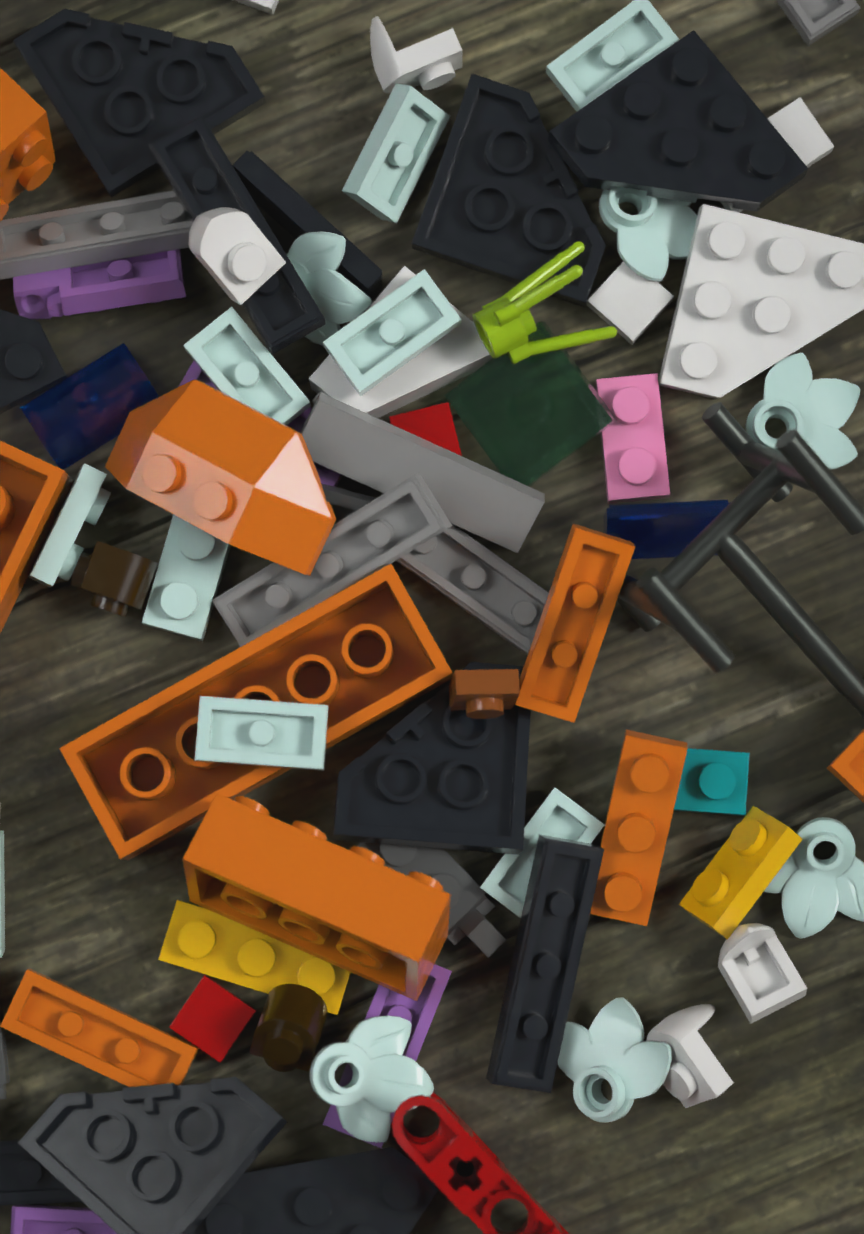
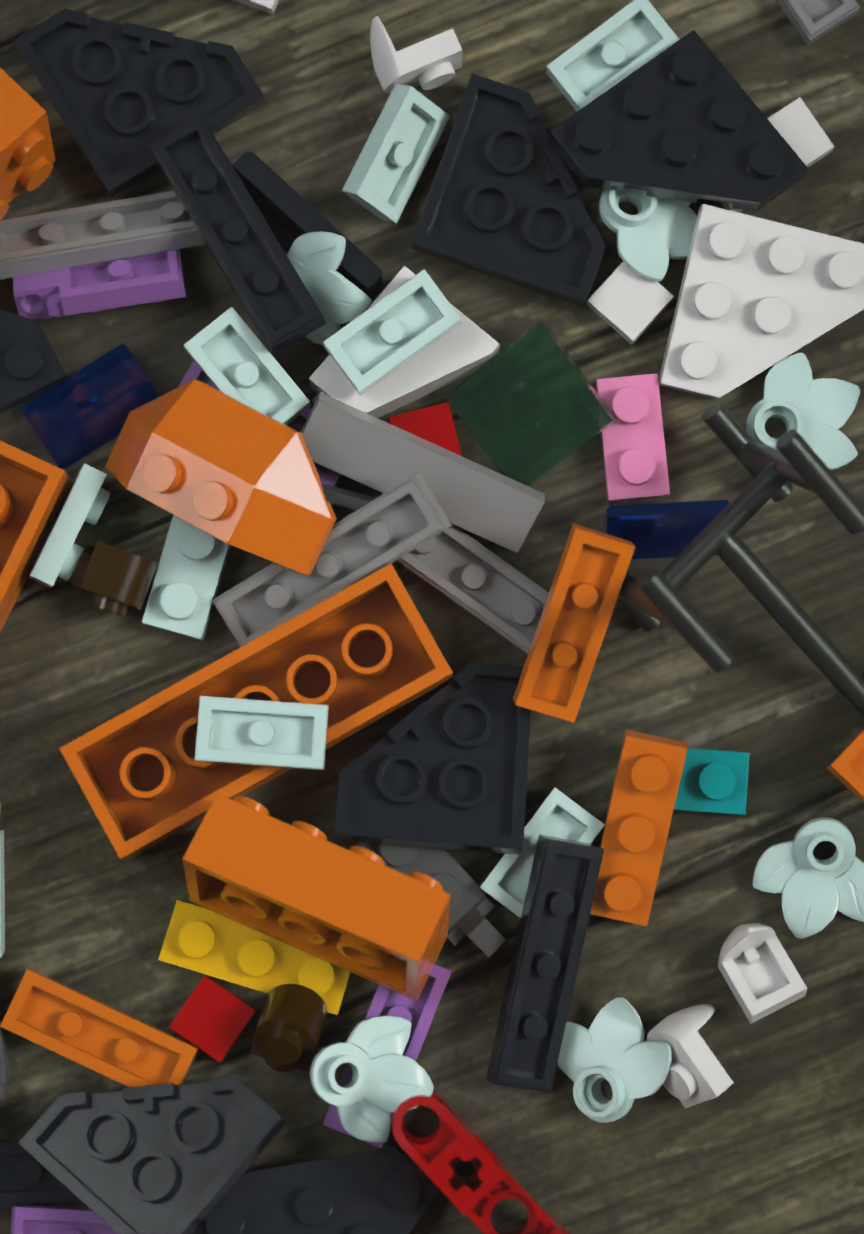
white plate [189,207,286,305] -> none
dark orange plate [449,669,520,719] -> none
lime plant [472,241,617,365] -> none
yellow plate [679,806,803,940] -> none

